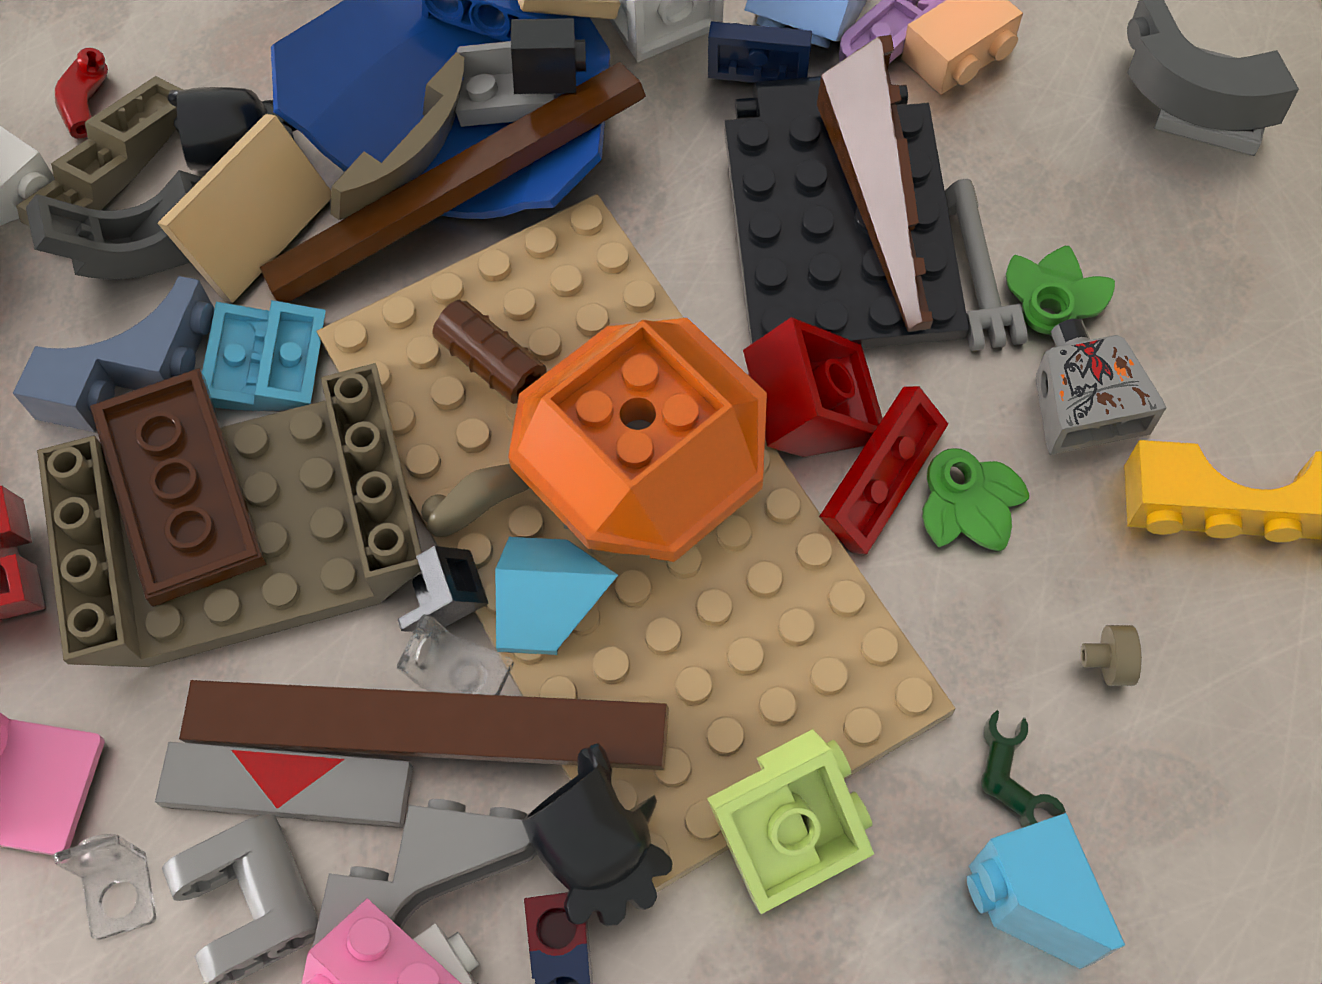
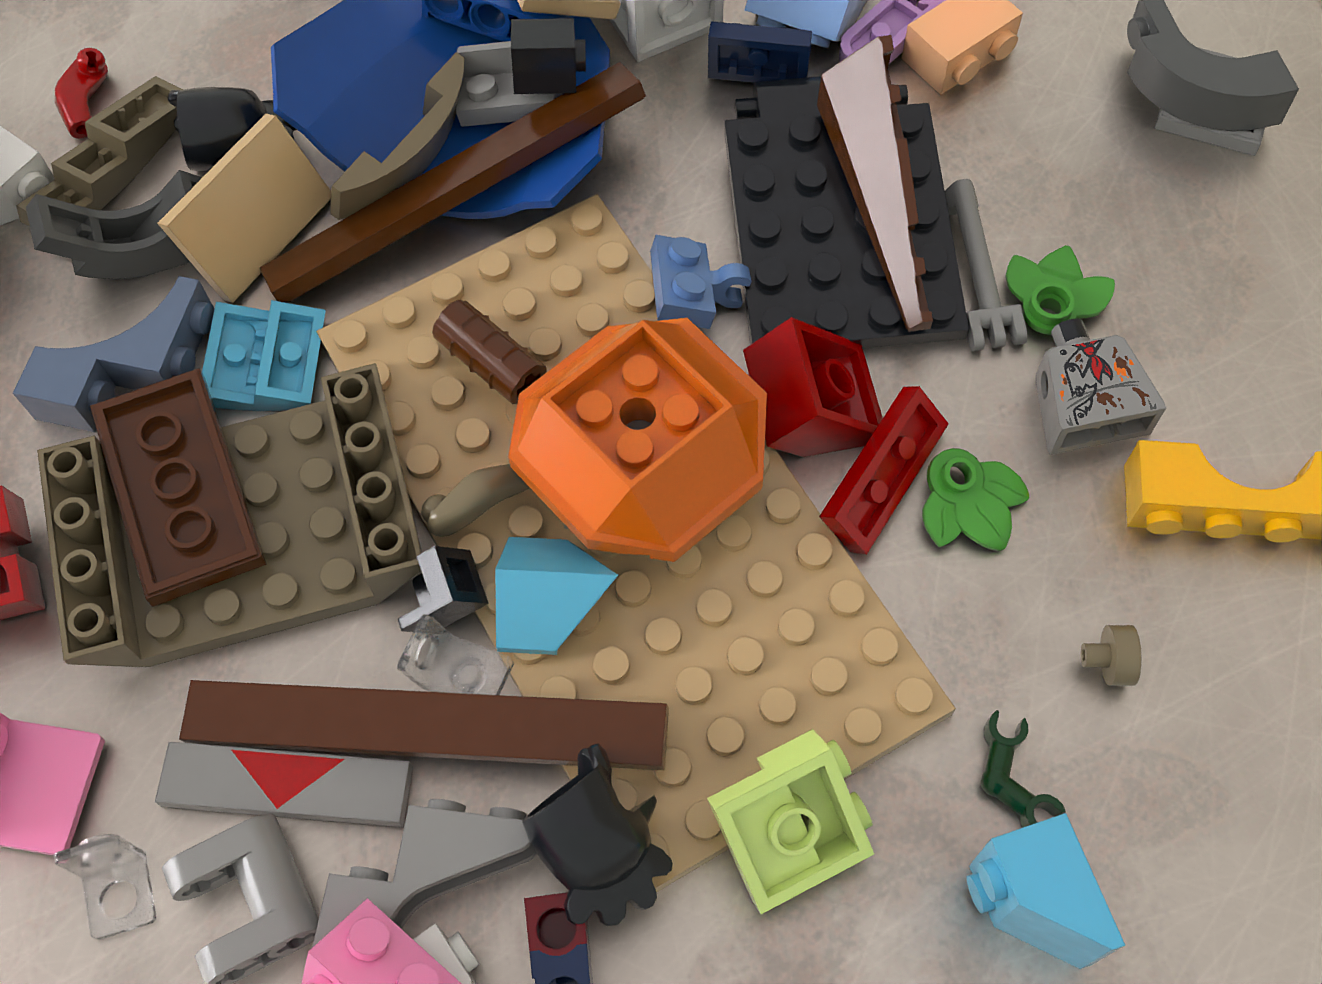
none -> medium blue plate [650,235,752,329]

